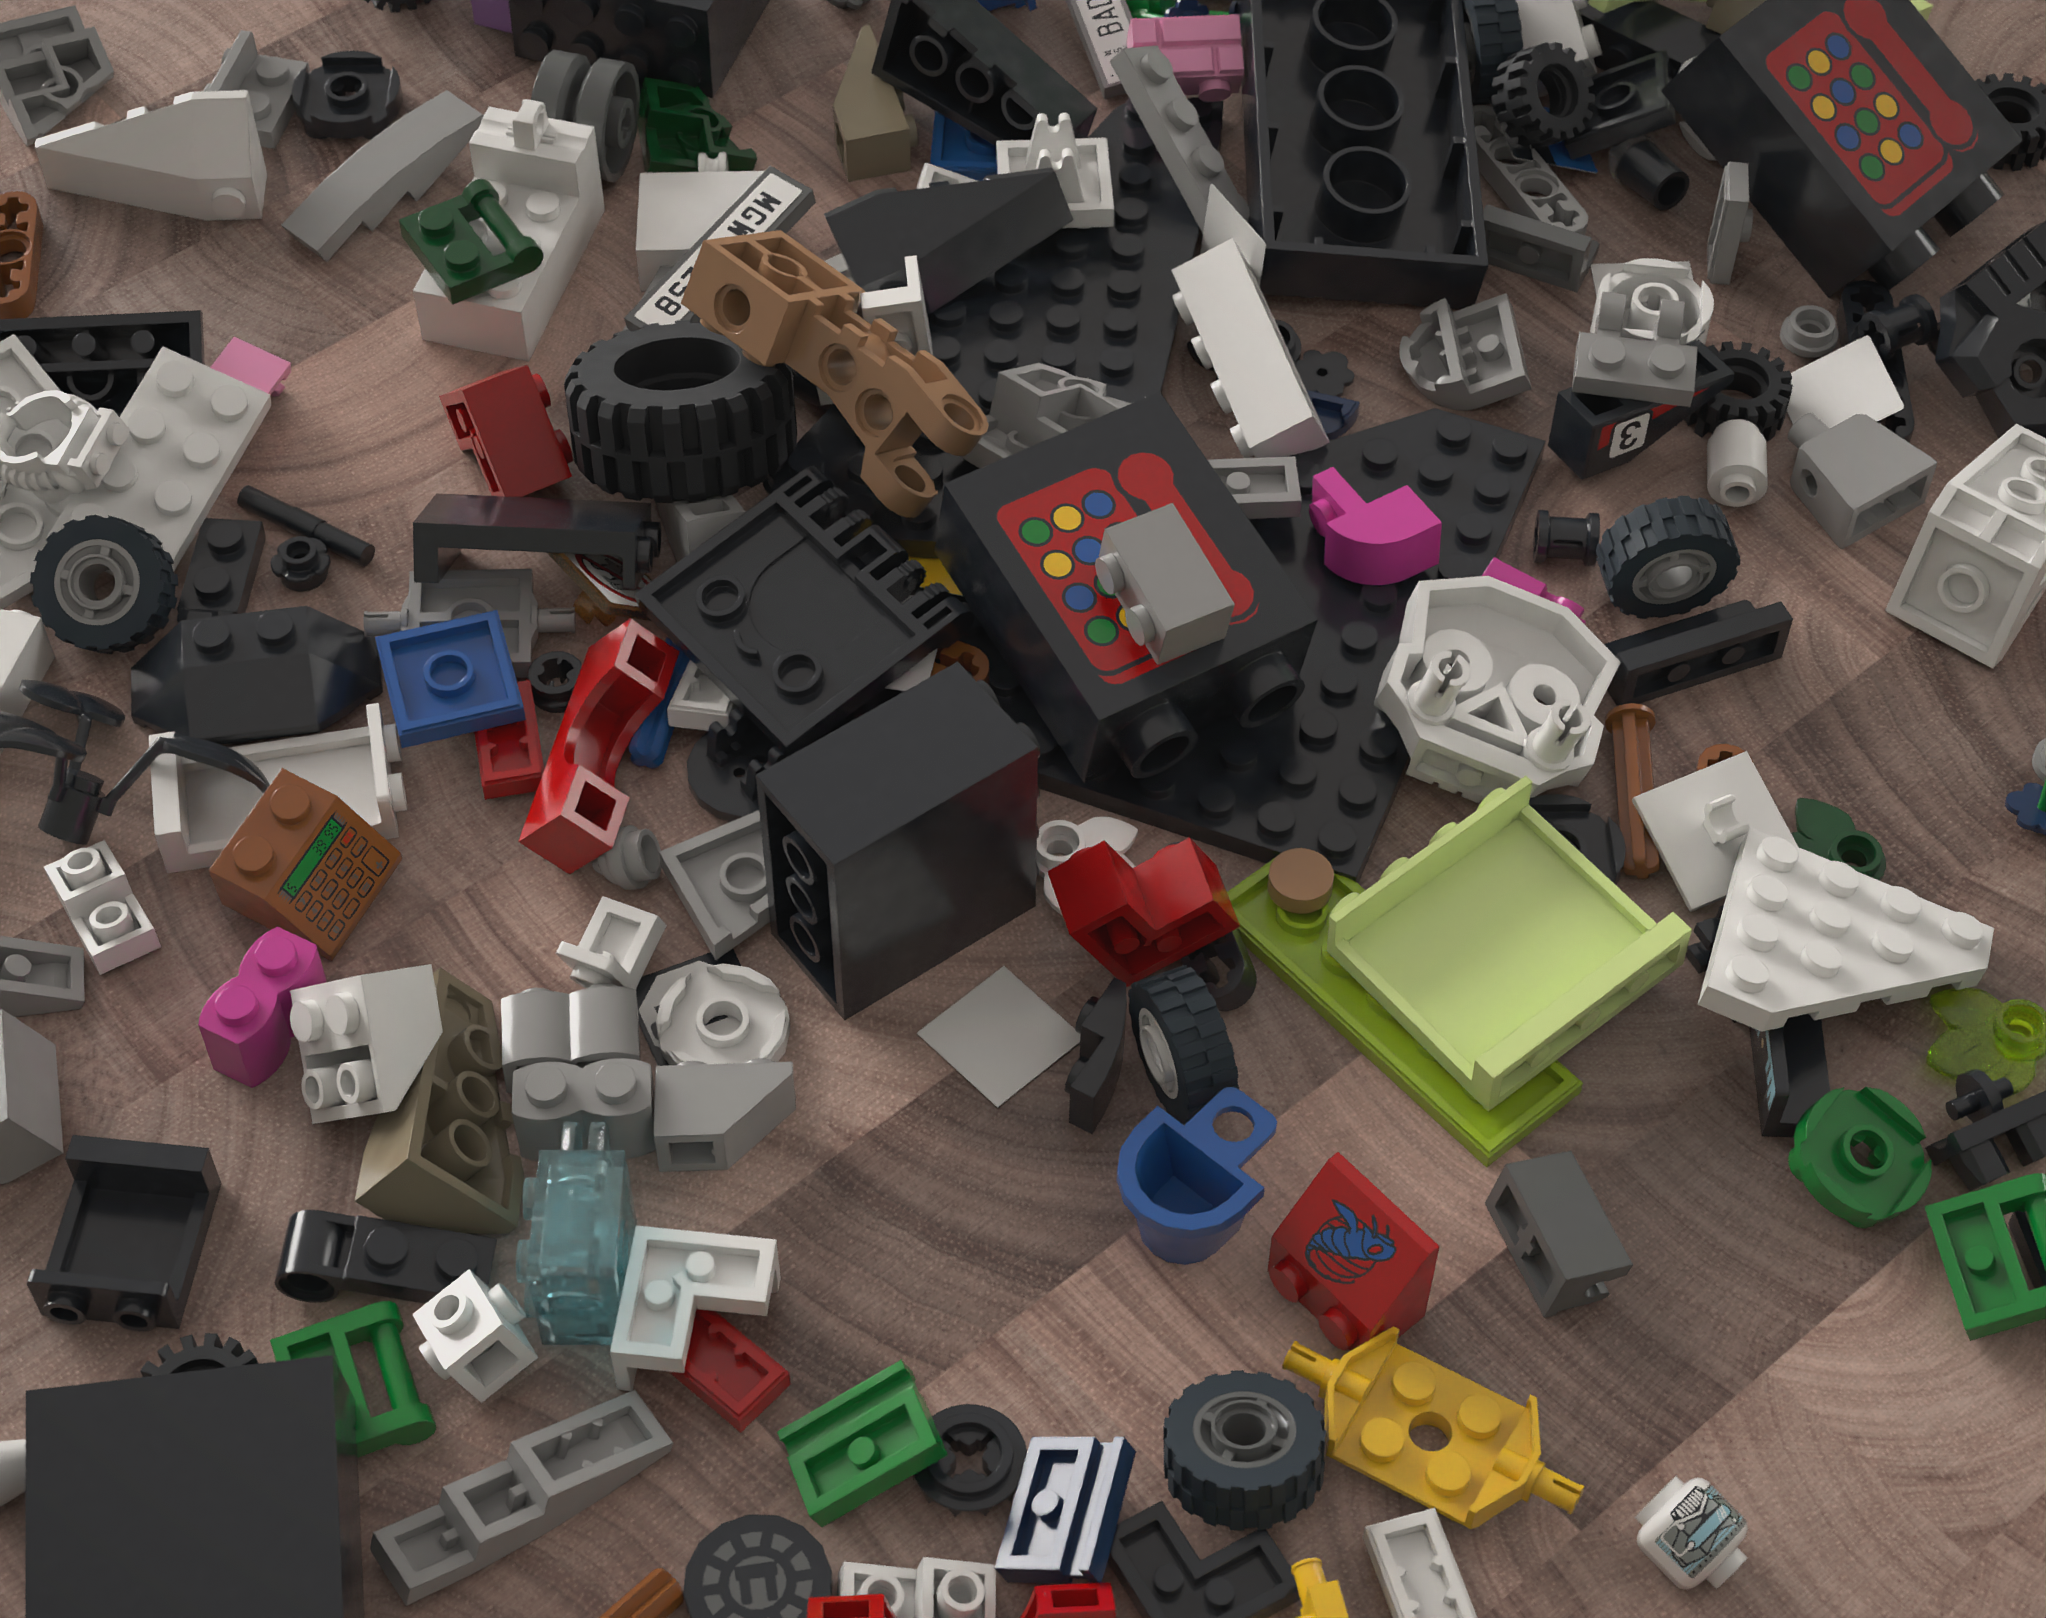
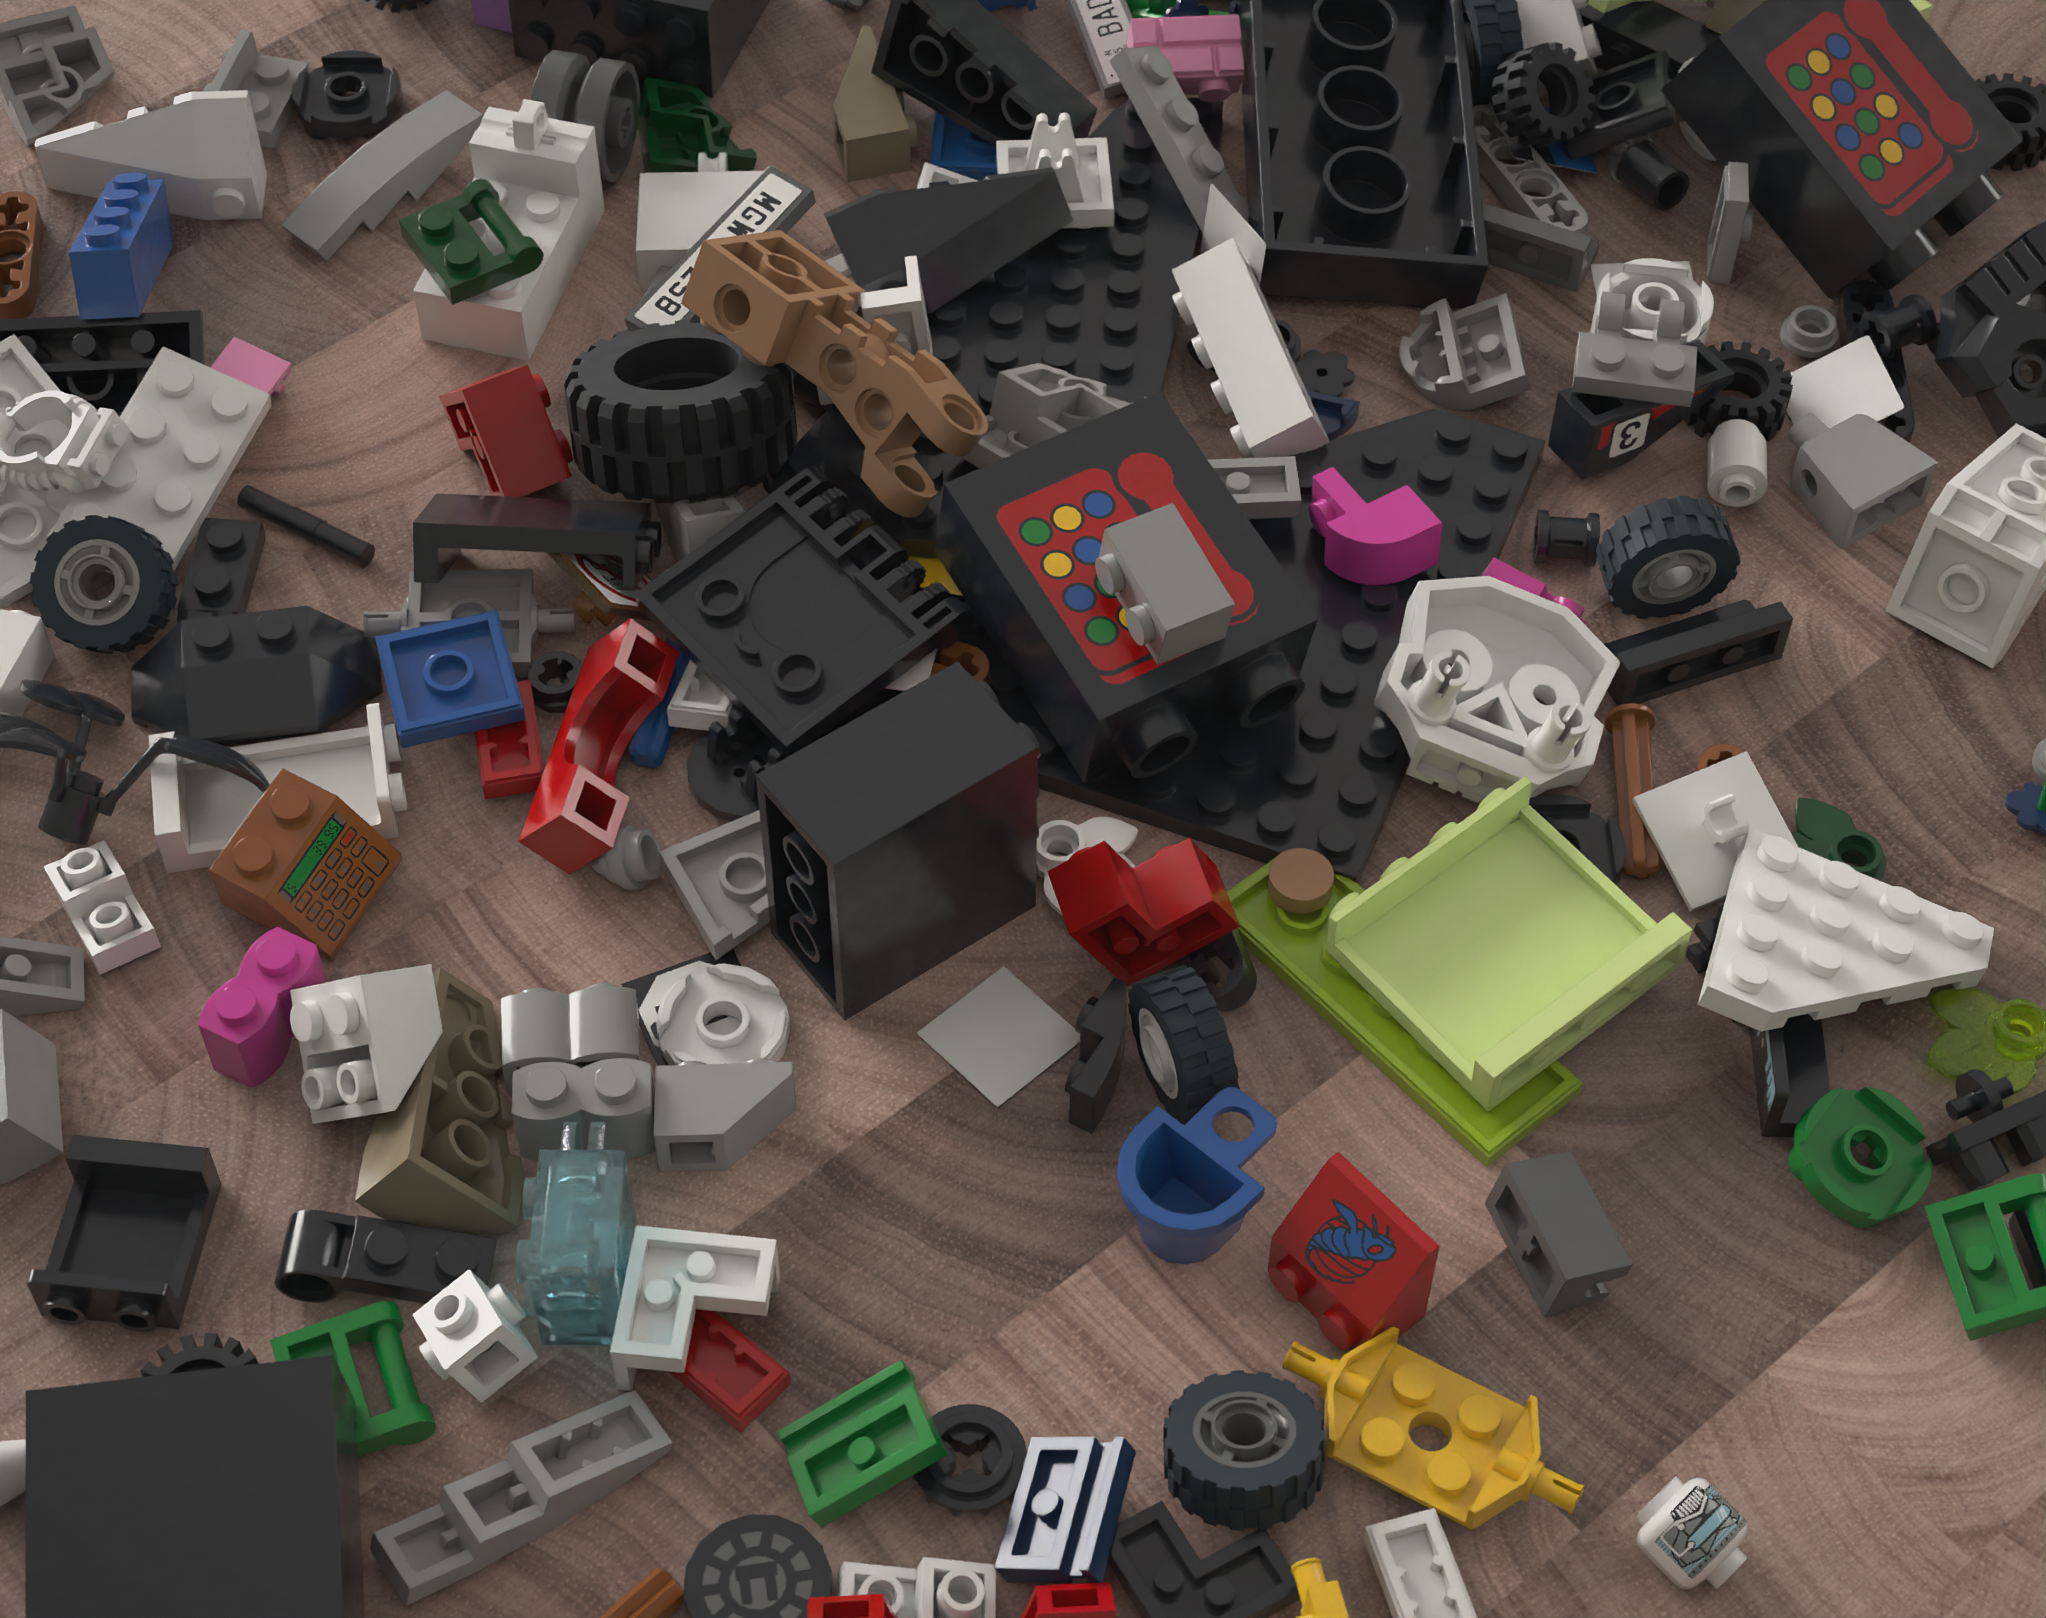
black plate [270,536,331,592] -> none
white bracket [556,896,667,989] -> none
none -> blue brick [69,172,174,320]

